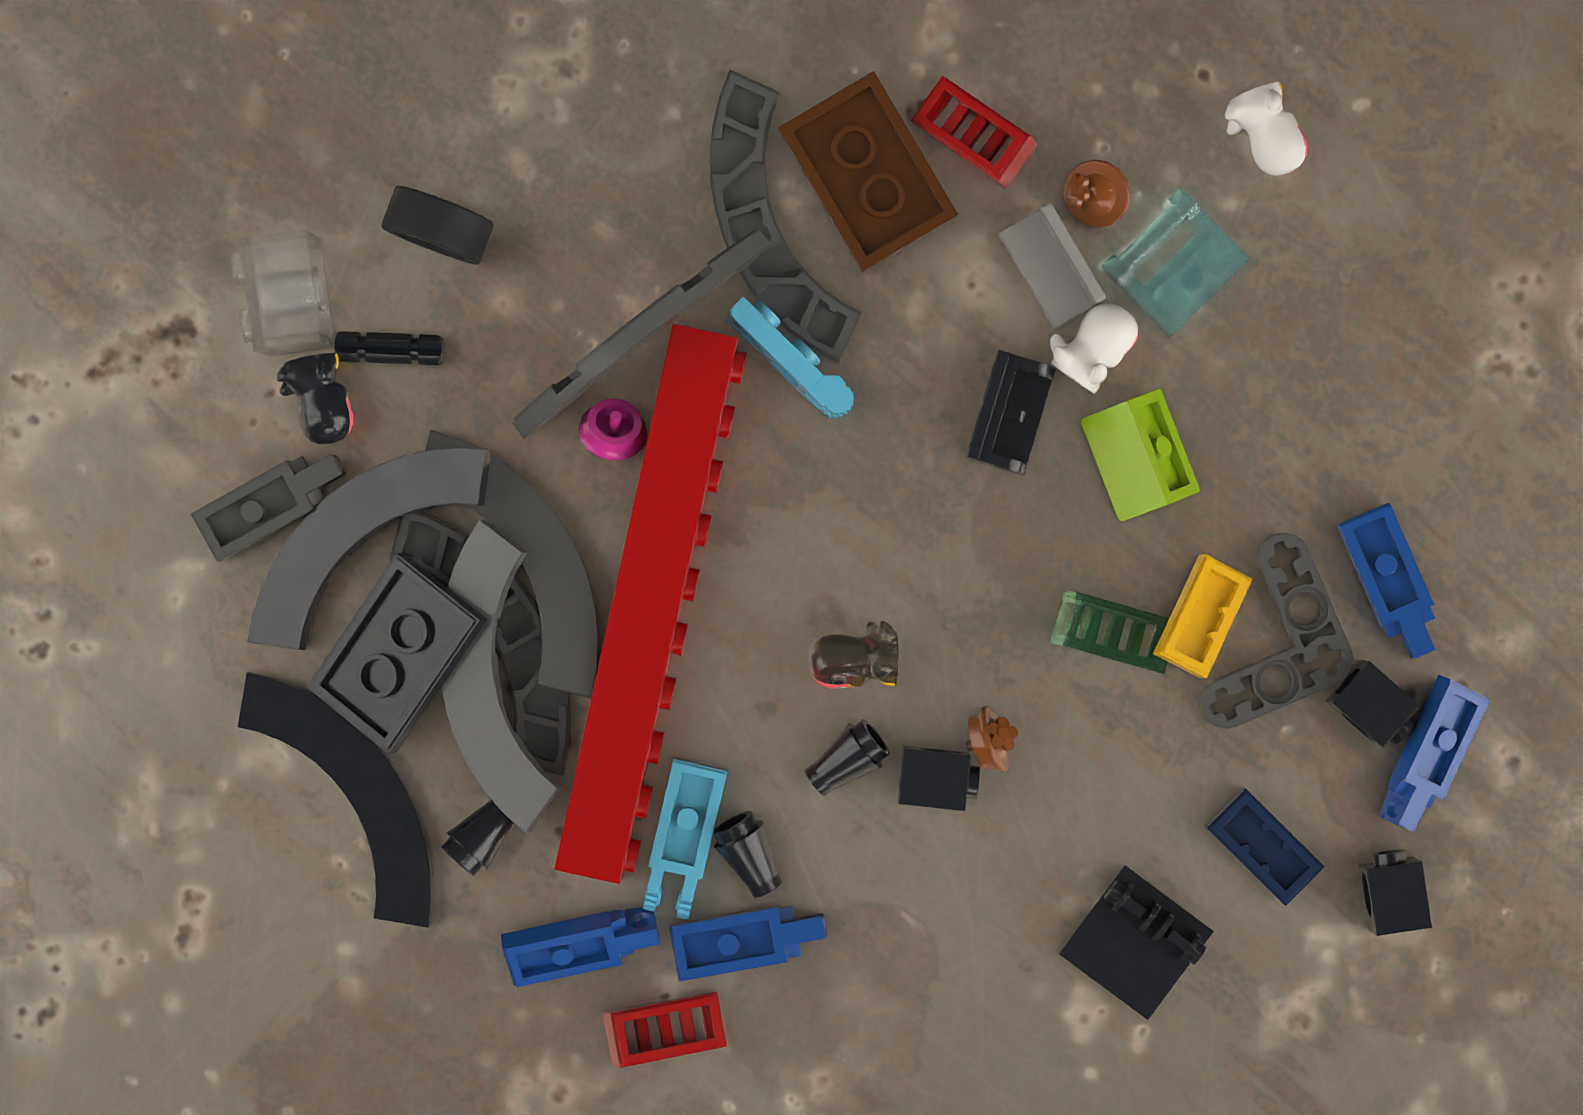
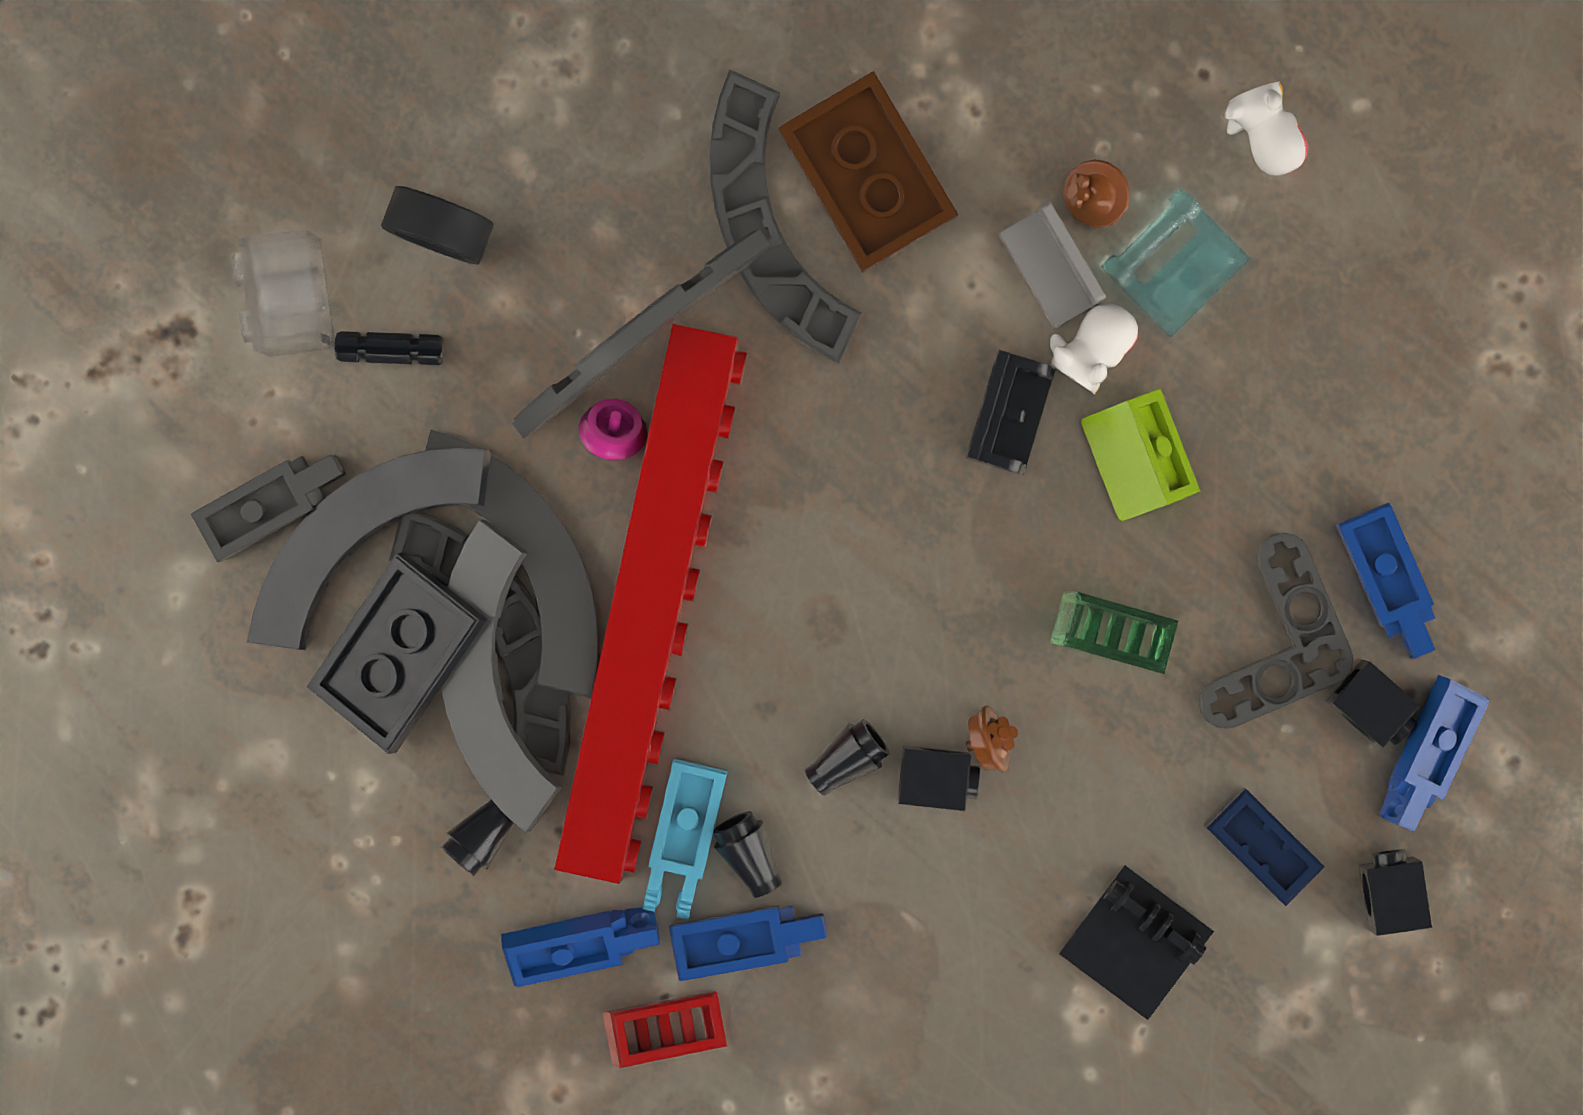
black tile [238,672,433,928] -> none
black animal [276,353,354,444] -> none
medium azure hinge [726,296,855,420] -> none
clear smoke animal [809,621,899,689] -> none
red slope [910,75,1037,188] -> none
yellow plate [1153,554,1253,679] -> none

